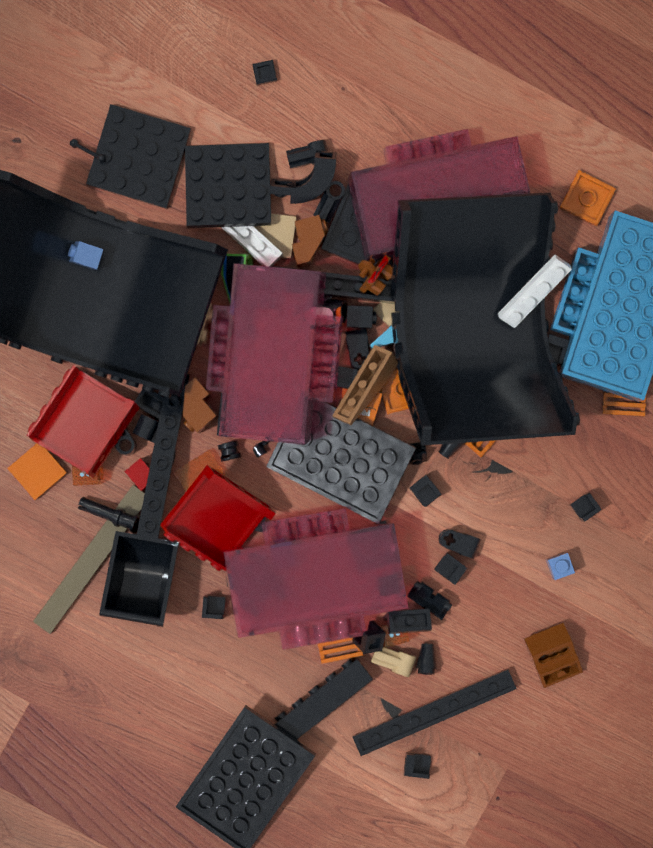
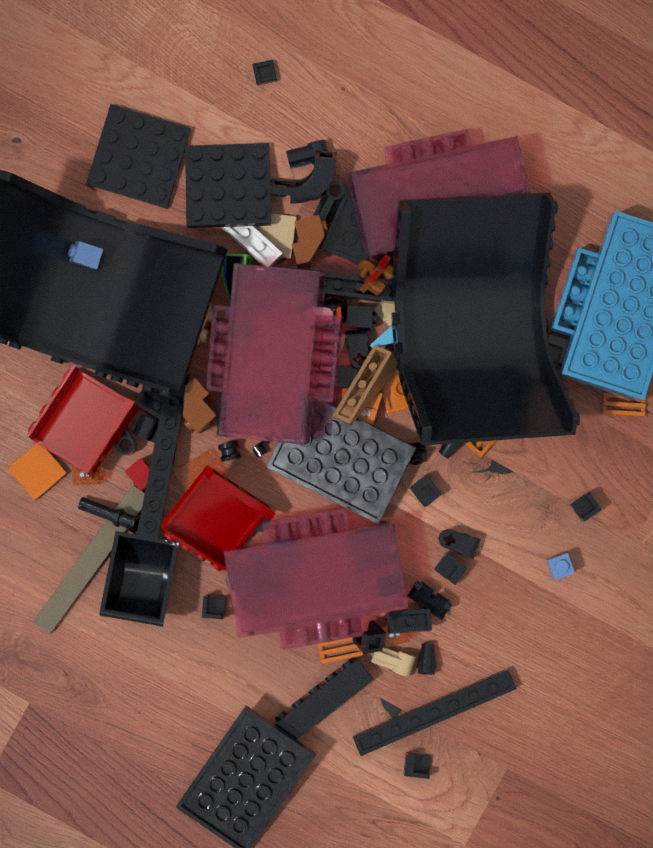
black hinge [70,139,106,162] -> none
white plate [498,255,572,328] -> none
dark orange piece [524,623,583,688] -> none
orange tile [559,170,616,227] -> none

